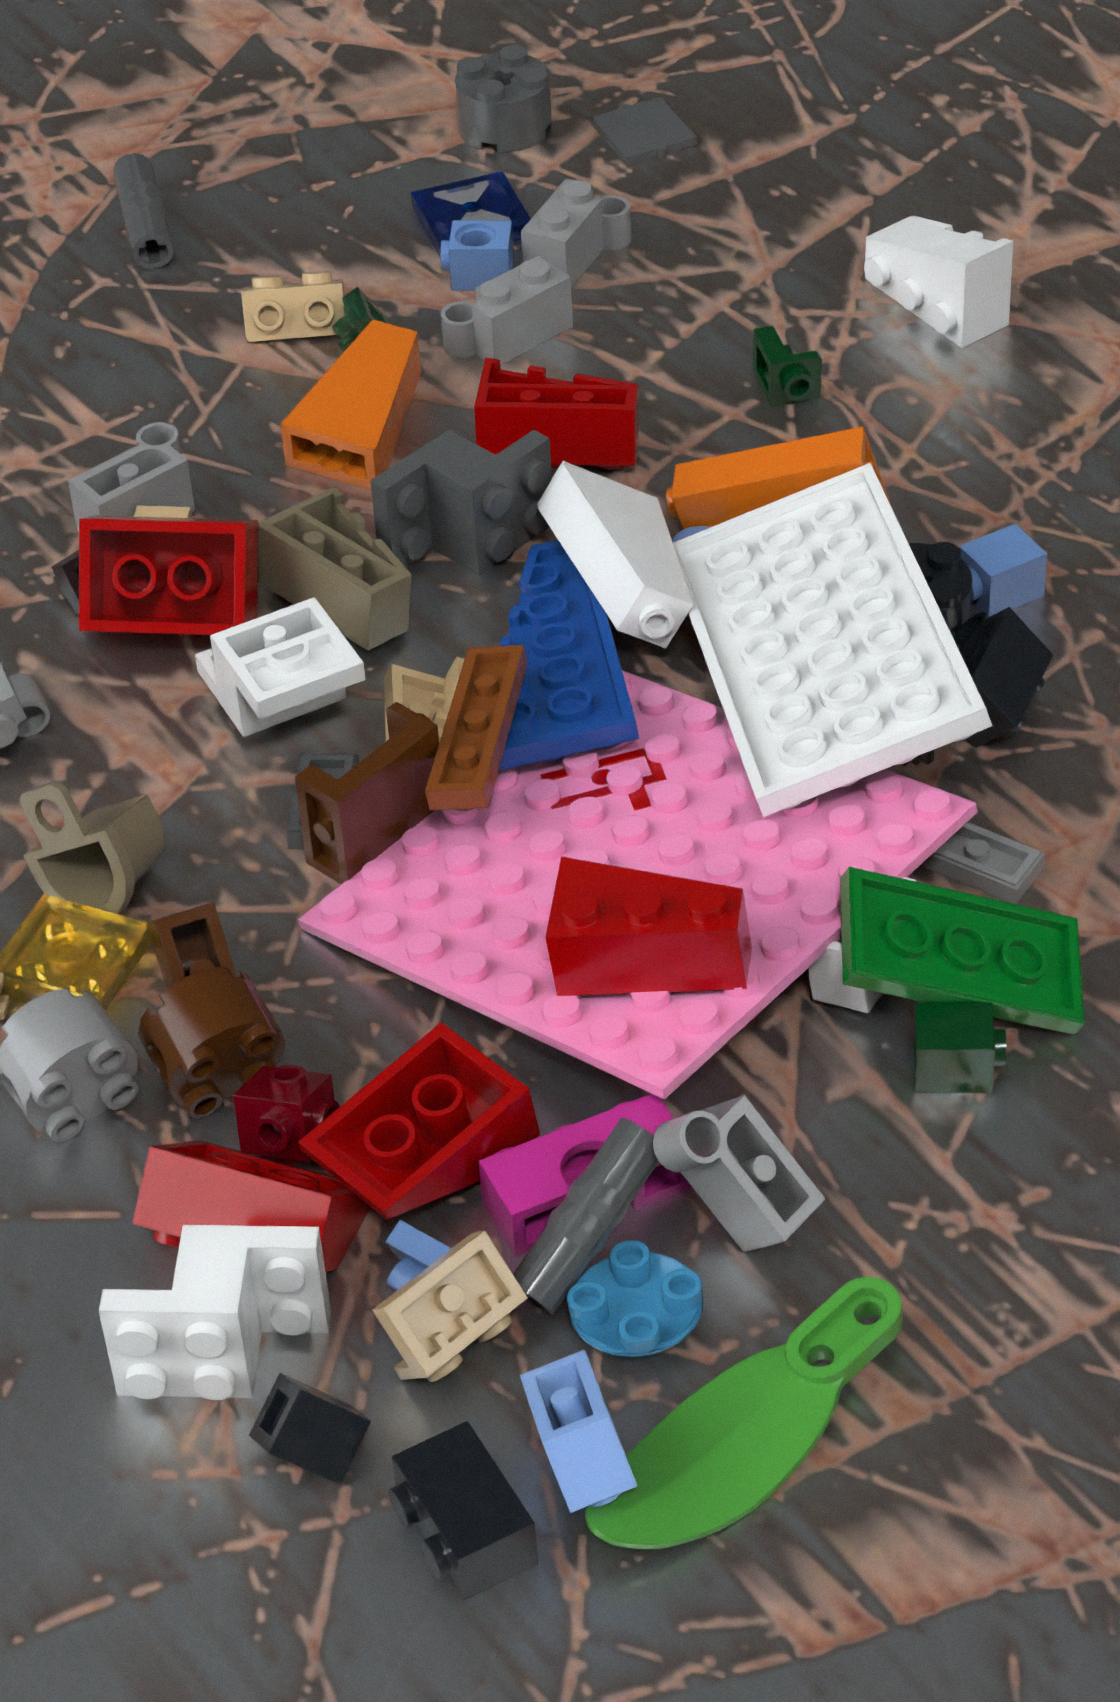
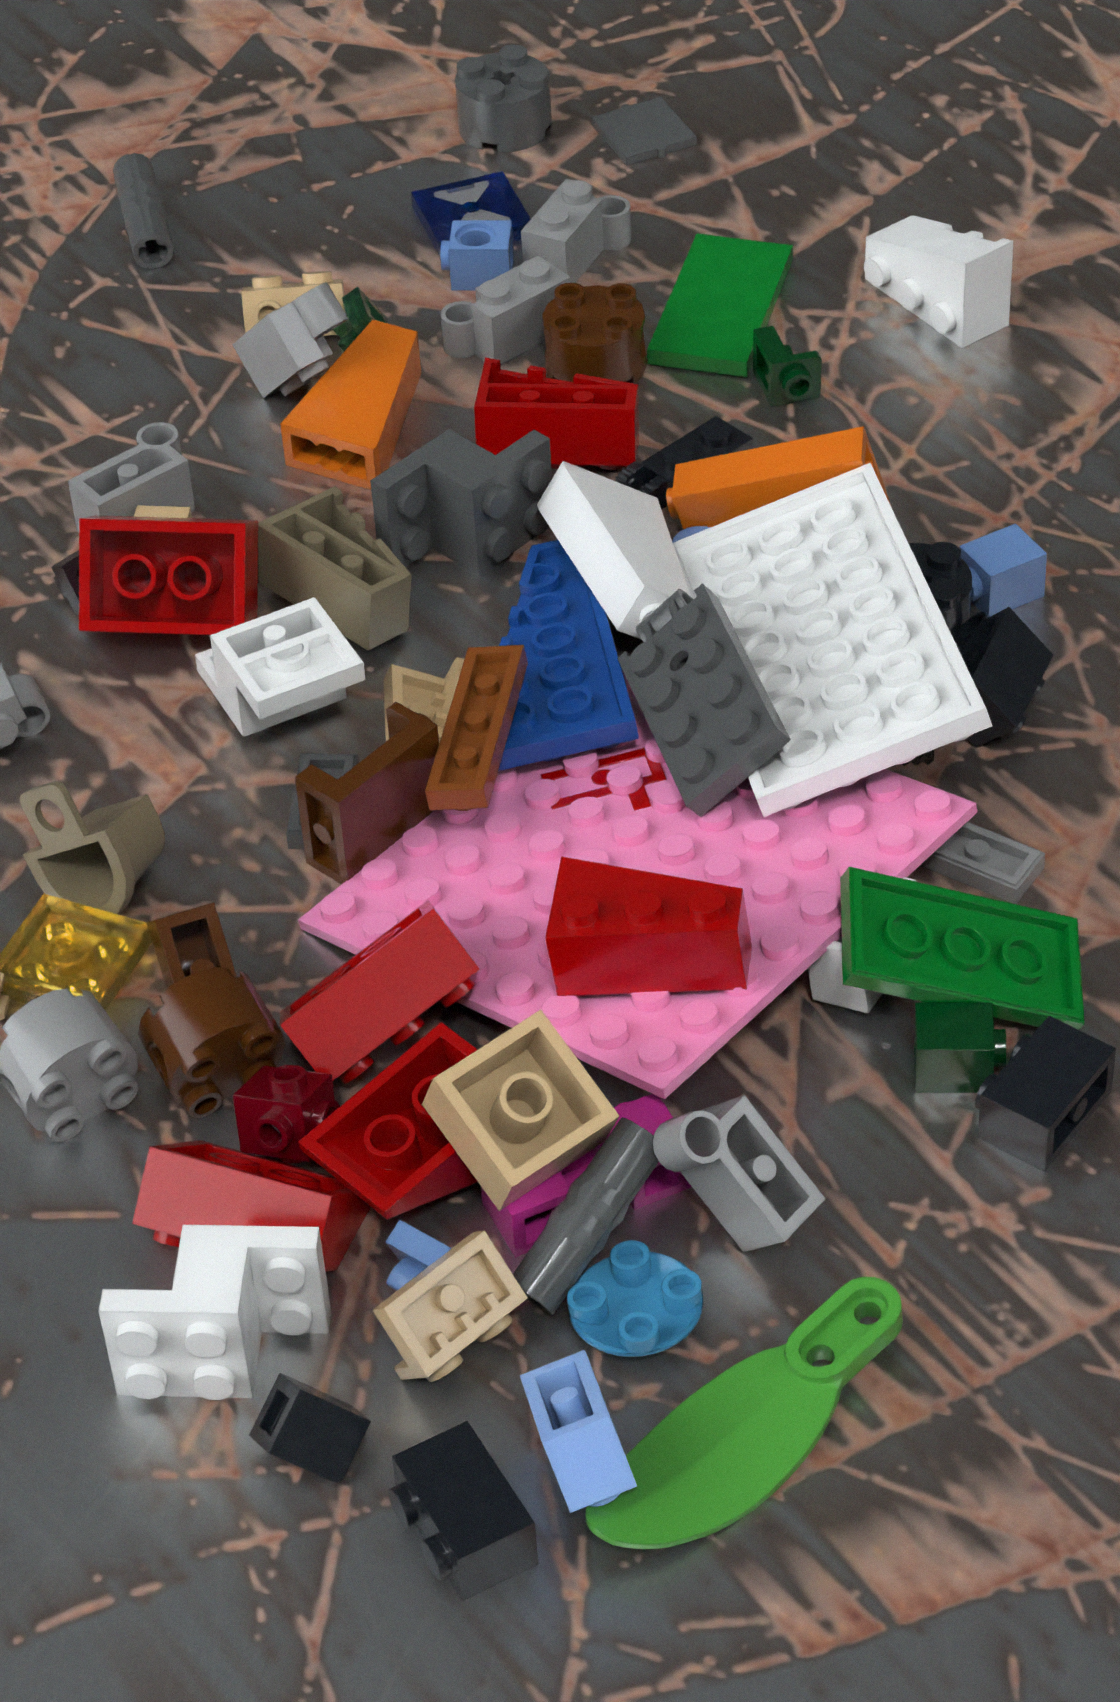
none -> light grey hinge [232,282,348,398]
none -> red slope [280,900,480,1085]
none -> tan brick [422,1009,620,1211]
none -> reddish brown brick [542,282,647,383]
none -> black hinge [615,416,753,510]
none -> dark grey hinge [617,583,791,817]
none -> green tile [647,233,793,377]
none -> black brick [975,1016,1116,1172]

